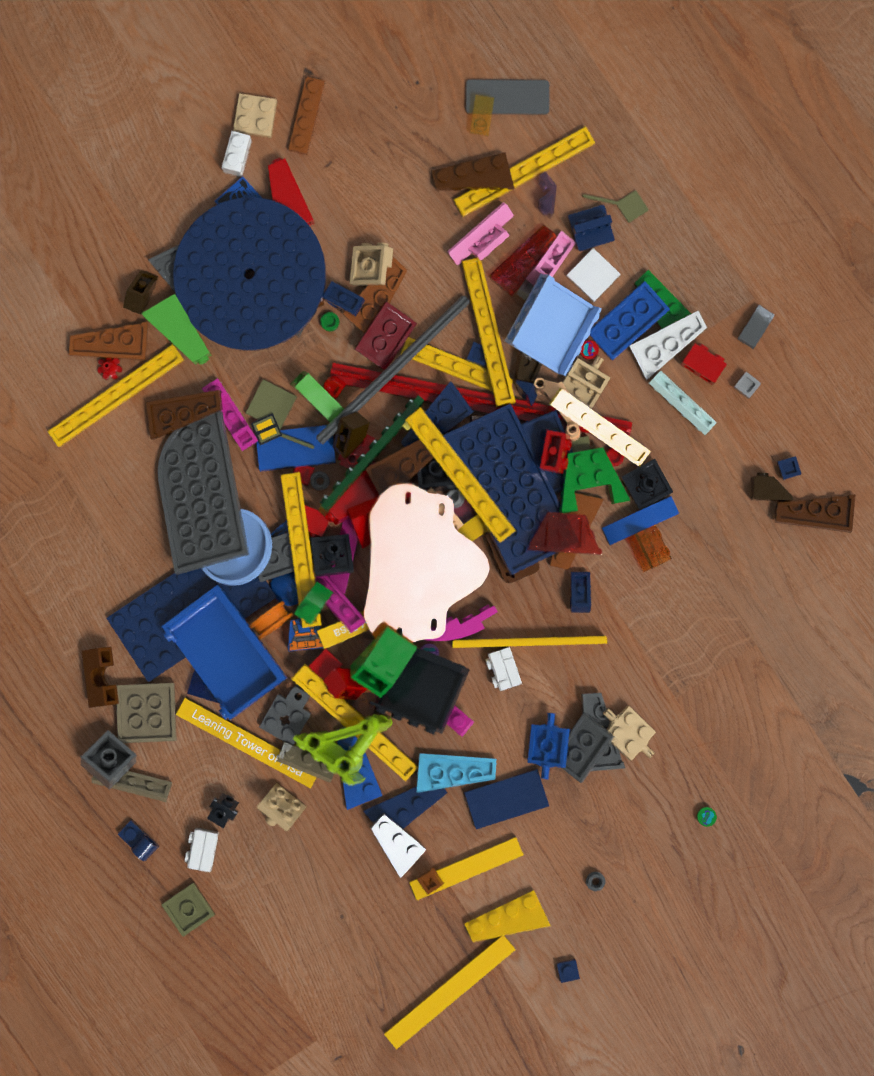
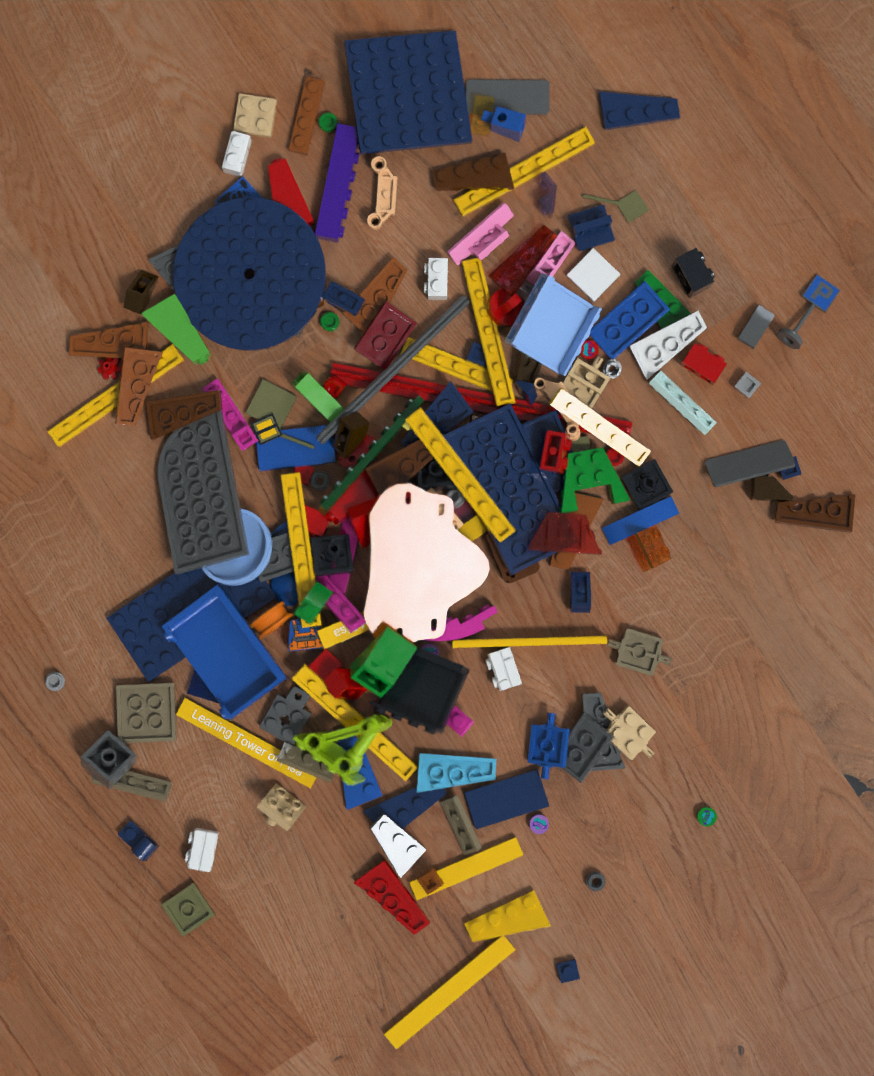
reddish brown arch [81,646,119,708] -> none
black brick [207,793,239,828] -> none
tan plate [350,243,393,285] -> none
none -> light grey plate [45,672,65,691]
none -> dark orange wing [115,347,163,426]
none -> dark purple brick [315,124,360,243]
none -> green tile [319,113,338,133]
none -> dark blue plate [344,30,473,155]
none -> red wing [354,860,430,935]
none -> light nougat plate [367,156,397,230]
none -> white brick [424,258,448,300]
none -> dark tan plate [440,795,482,855]
none -> blue torso [481,107,526,142]
none -> red tile [487,289,524,327]
none -> medium lavender tile [529,814,549,834]
none -> dark blue wing [599,92,680,130]
none -> plate [603,359,622,378]
none -> dark tan plate [607,628,672,676]
none -> black brick [671,248,715,299]
none -> dark grey piece [705,440,795,487]
none -> dark grey piece [777,274,840,349]

